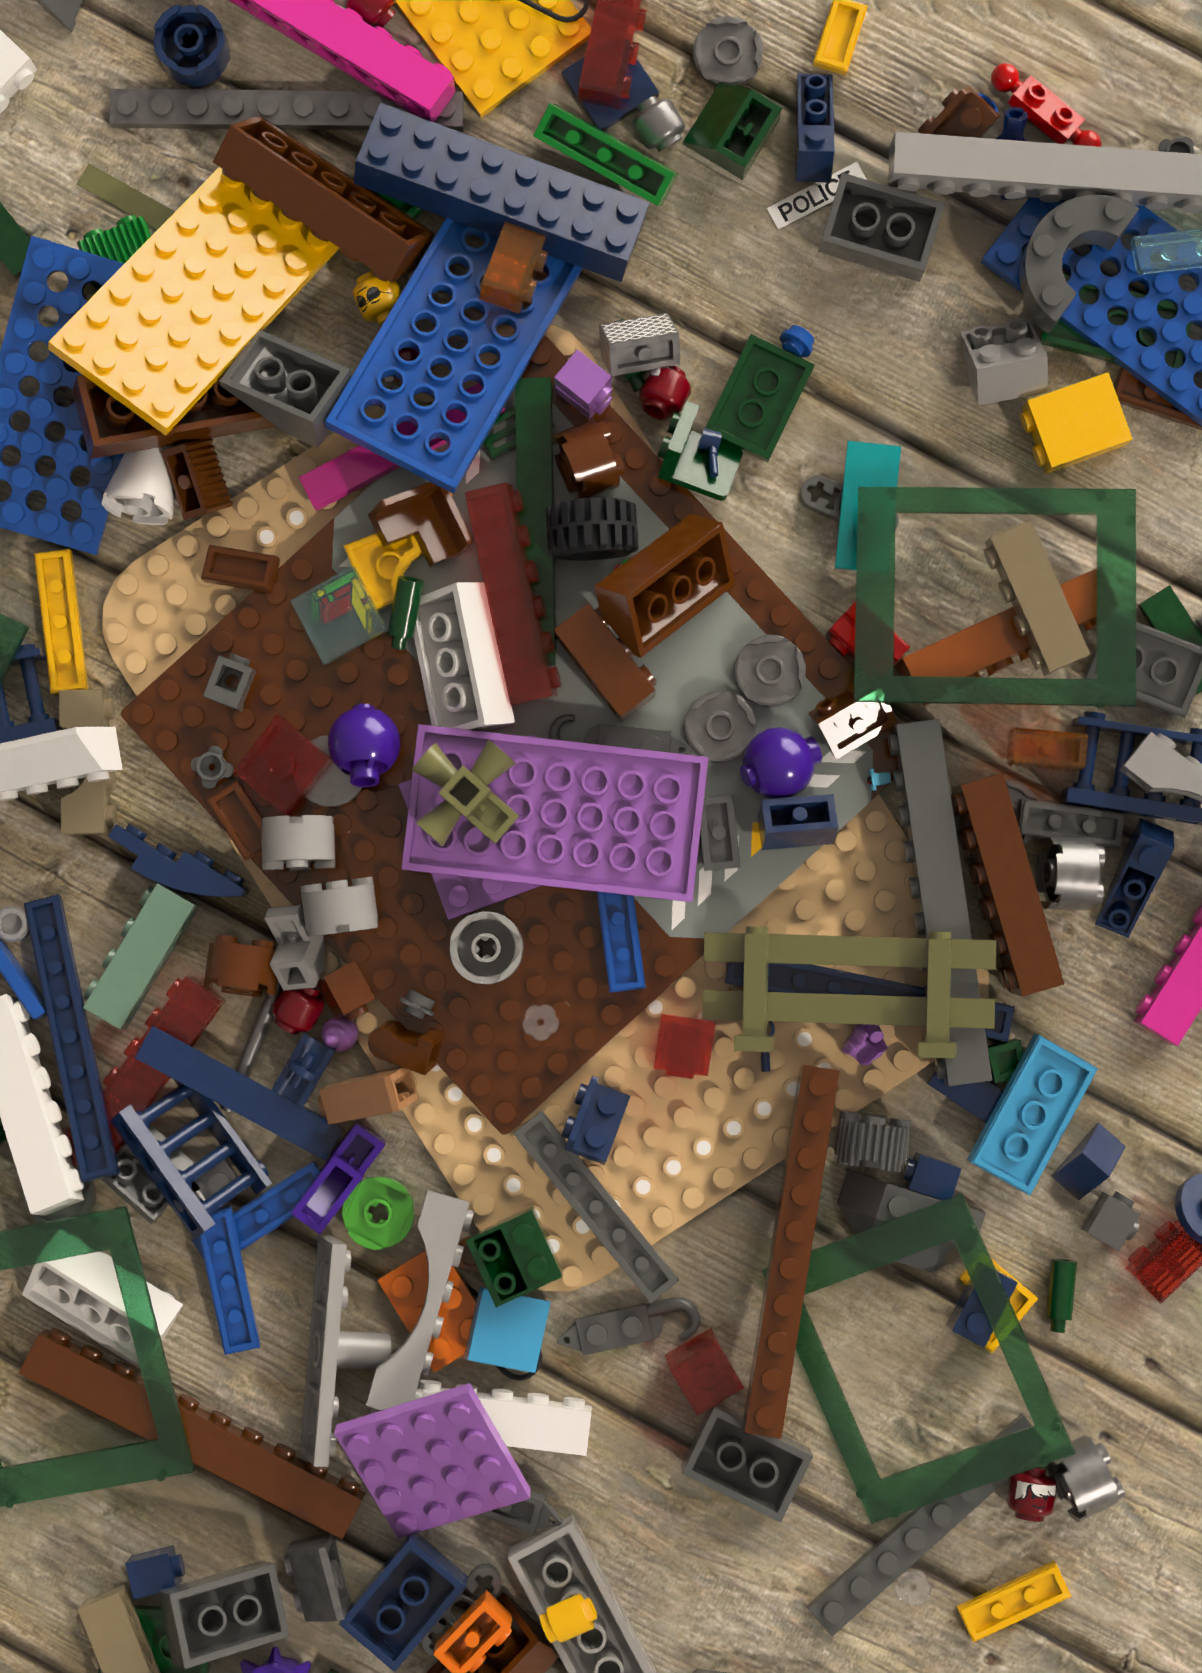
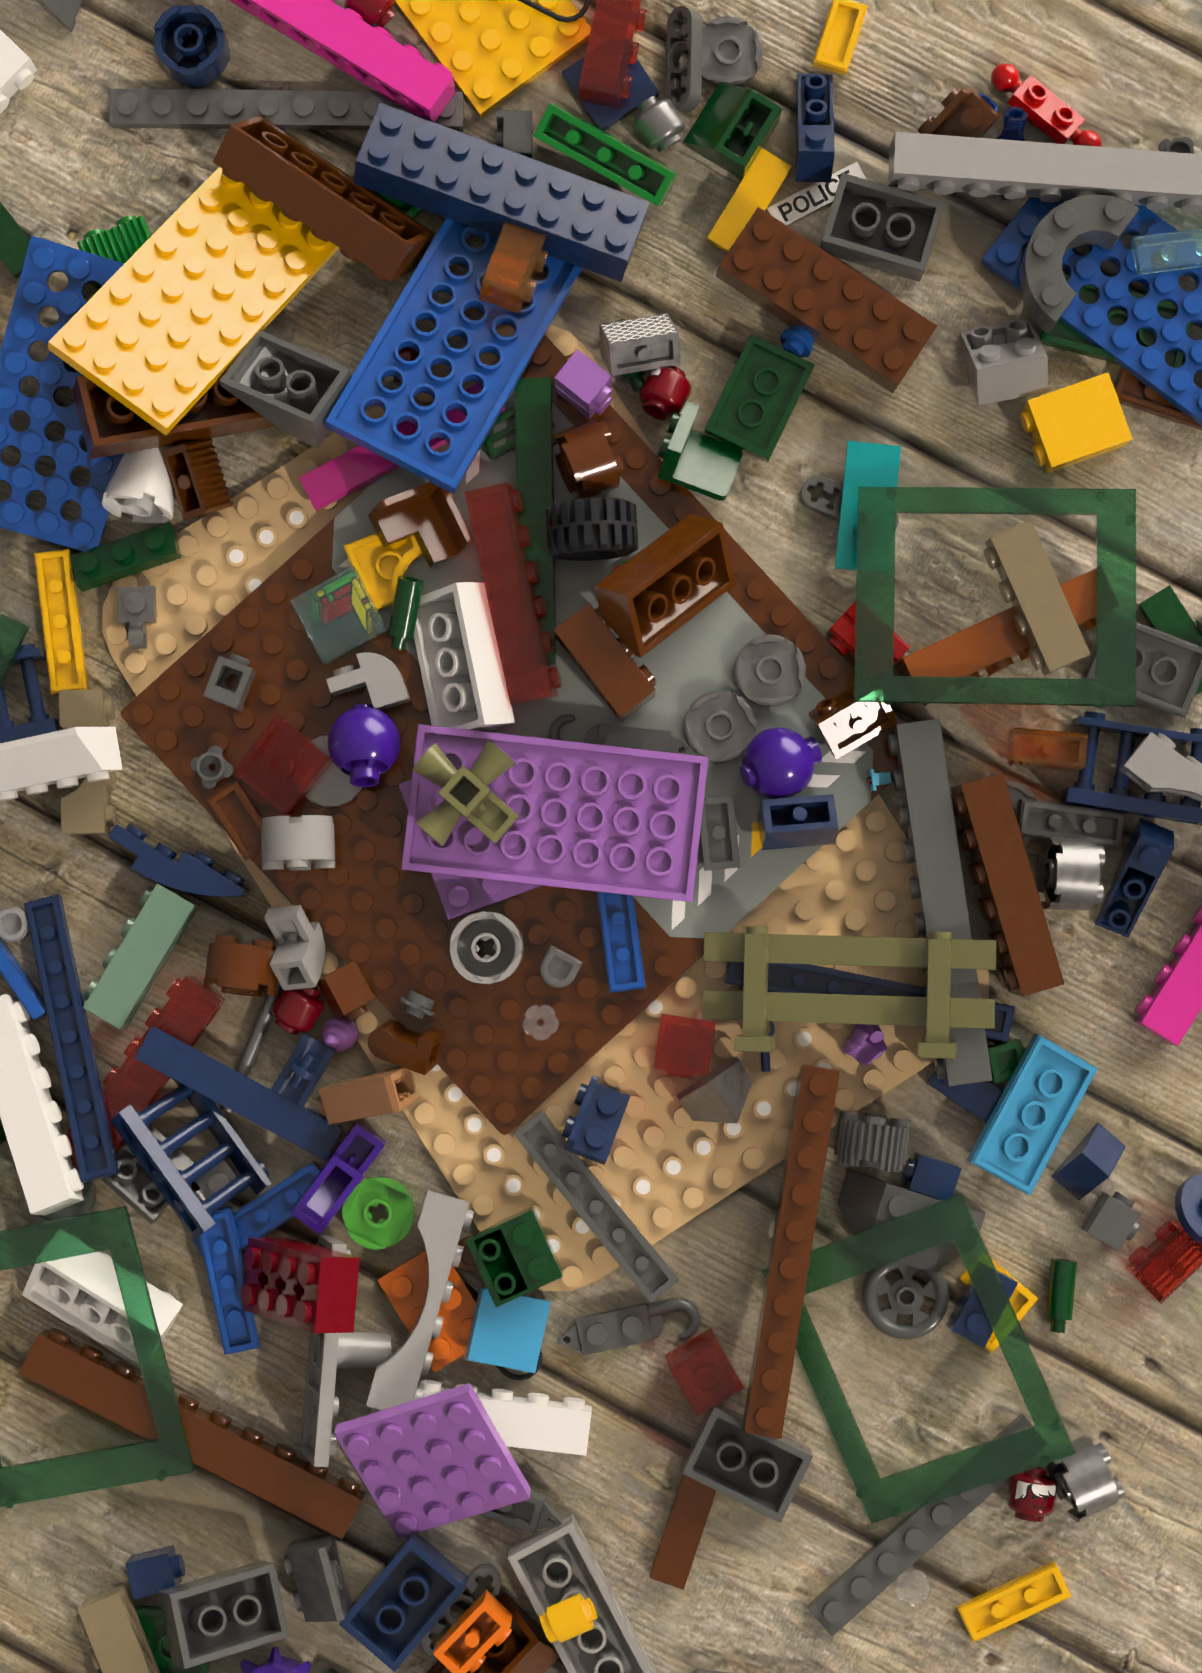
olive sticker [77,164,175,230] -> none
reddish brown tile [201,545,280,594] -> none
light grey brick [300,877,378,937] -> none
yellow head [353,271,401,326] -> none
dark blue hand [698,428,722,478] -> none
none -> dark green plate [70,521,182,592]
none -> flat silver plate [117,585,157,649]
none -> dark red brick [241,1237,360,1334]
none -> light grey brick [326,652,411,711]
none -> dark grey brick [496,110,533,159]
none -> flat silver tile [540,945,583,988]
none -> reddish brown tile [649,1474,716,1590]
none -> dark grey beam [665,6,703,113]
none -> flat silver slope [676,1056,753,1123]
none -> yellow tile [706,148,792,253]
none -> reddish brown brick [716,207,937,393]
none -> dark grey plate [863,1258,949,1340]

